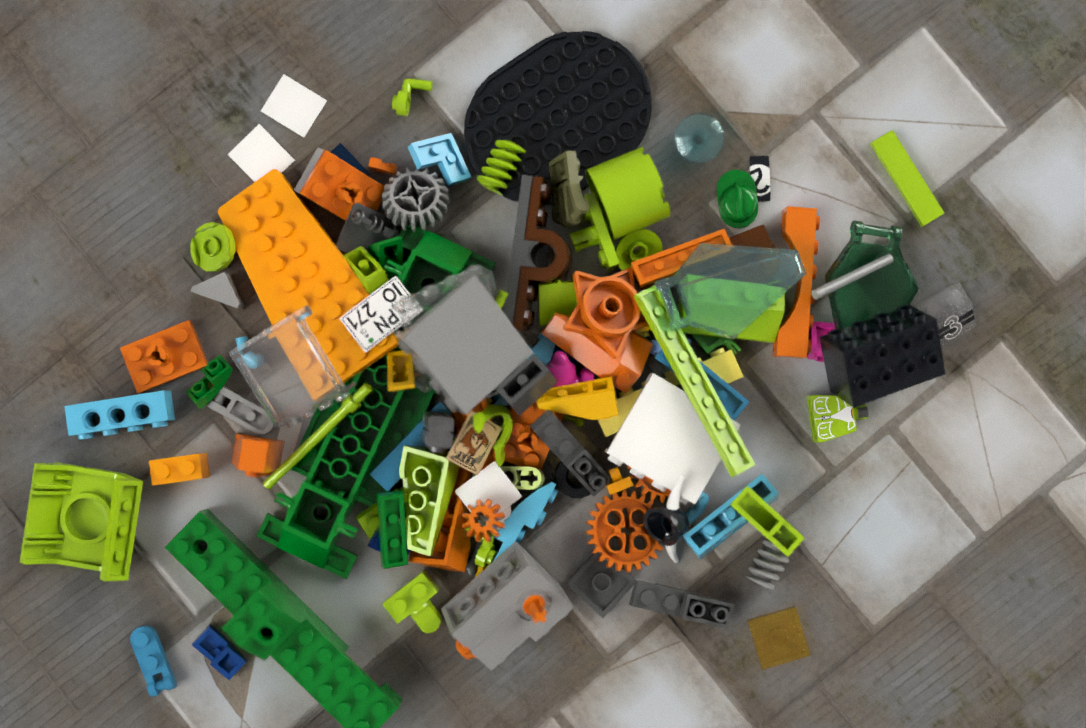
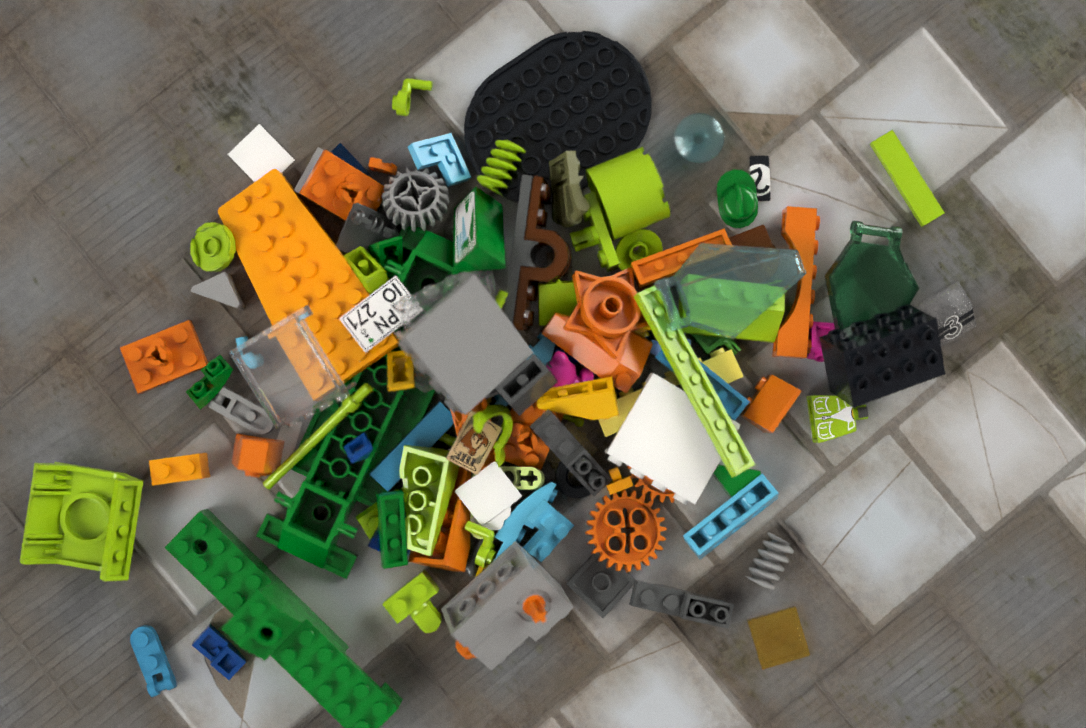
medium azure brick [64,390,175,440] -> none
white sticker [261,74,327,137] -> none
flat silver brick [421,411,454,452] -> none
orange gear [462,499,505,543] -> none
black helmet [643,476,689,563] -> none
medium azure arm [685,491,709,525] -> none
lime slope [730,486,805,557] -> none
light grey bar [811,254,893,300] -> none
none -> blue slope [344,432,373,463]
none -> green slope [453,187,506,273]
none -> medium azure plate [523,500,574,562]
none -> green slope [712,465,761,497]
none -> orange slope [740,374,802,433]

